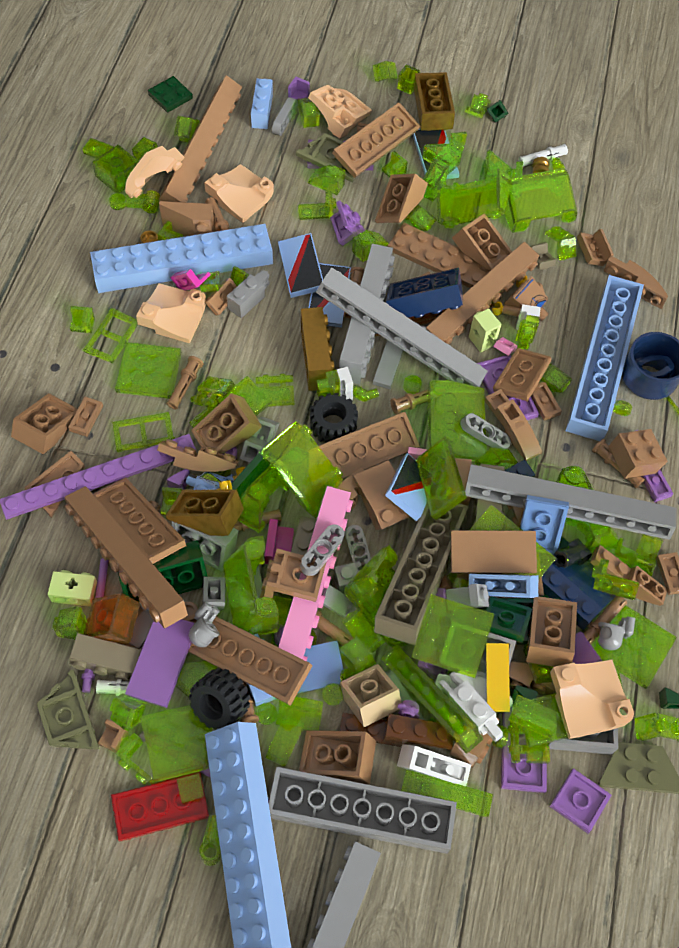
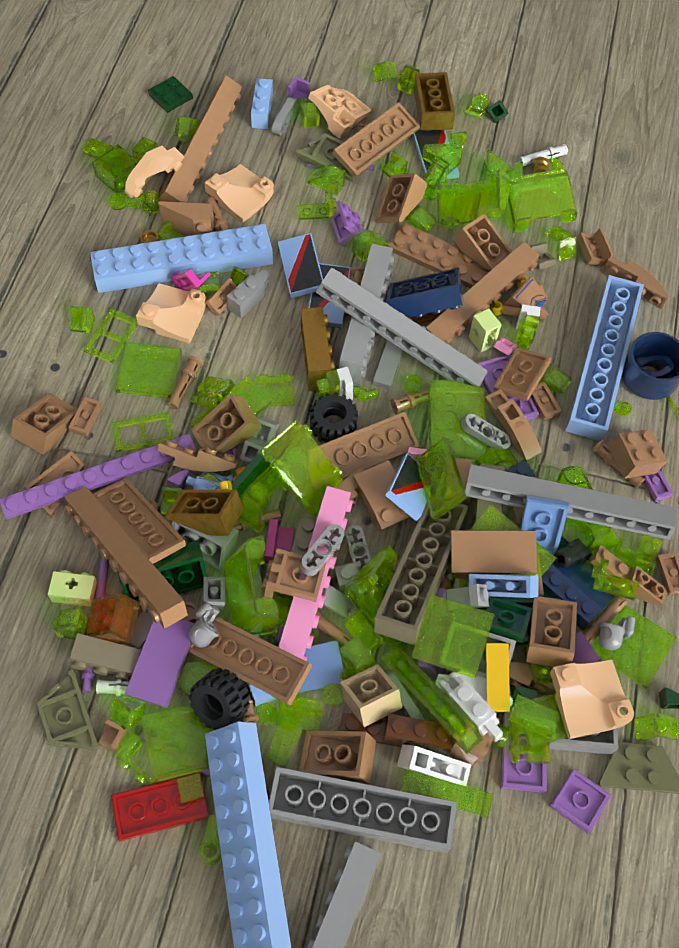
medium lavender plate [398,700,420,719] -> none

